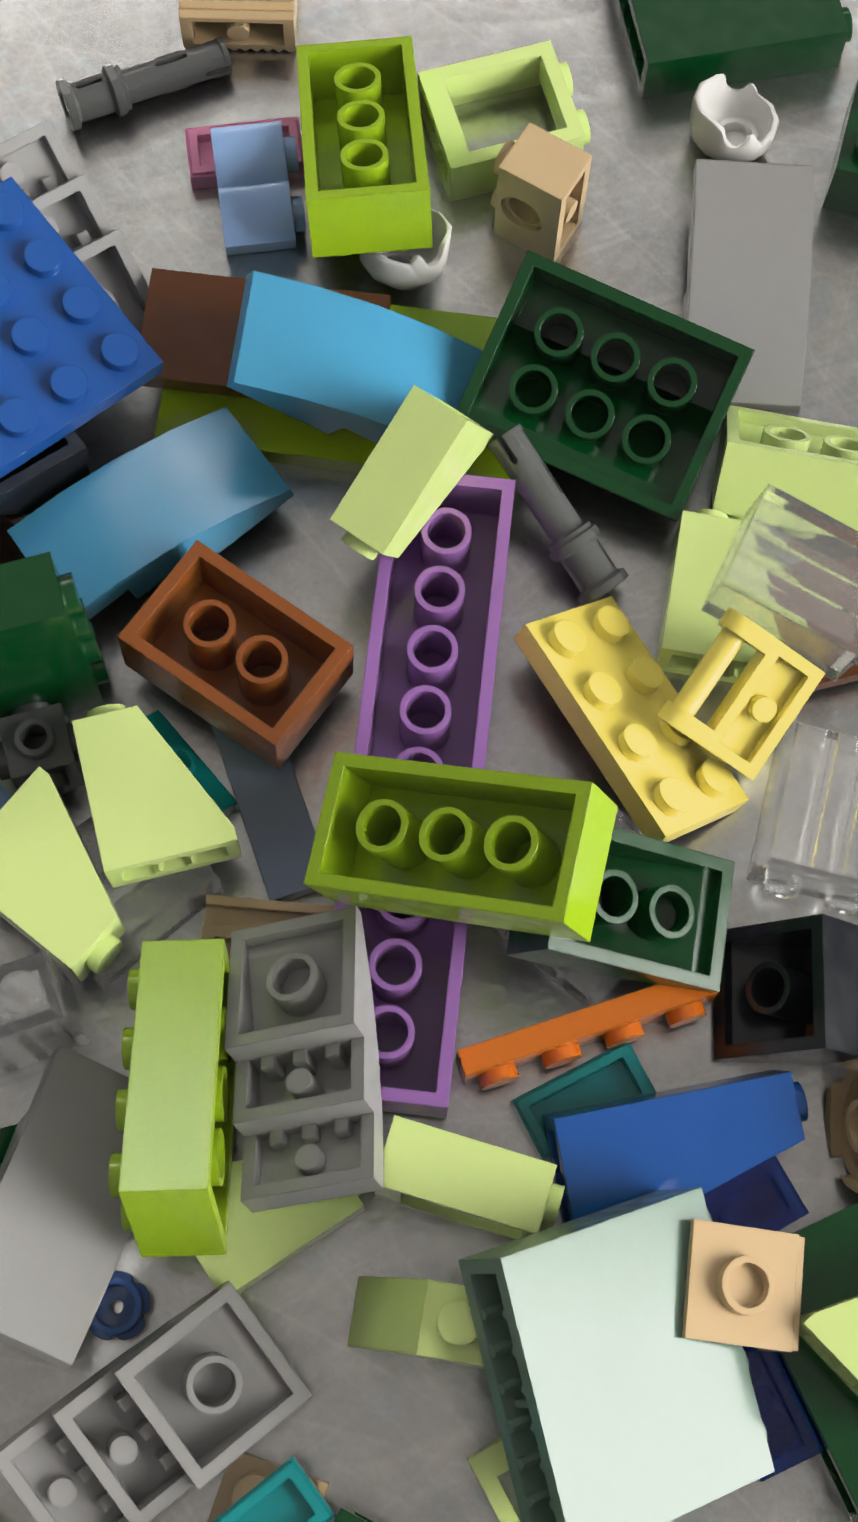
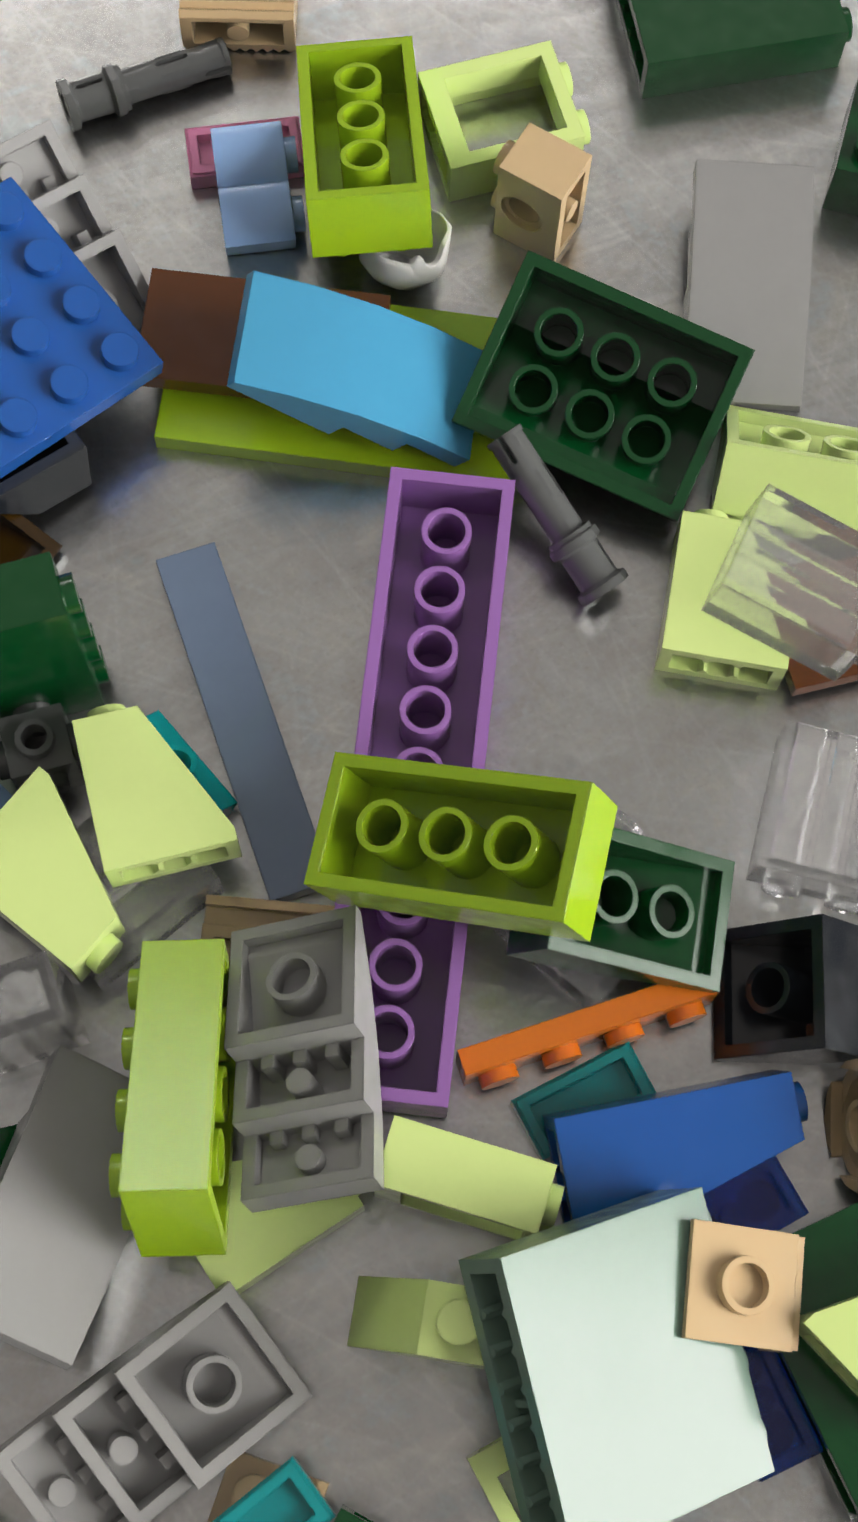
dark azure slope [7,407,294,620] -> none
blue plate [89,1271,151,1340] -> none
dark orange brick [117,540,354,770] -> none
yellowish green slope [330,385,494,560] -> none
light yellow plate [513,596,749,842] -> none
light yellow plate [656,607,826,780] -> none
white hair [690,74,779,162] -> none

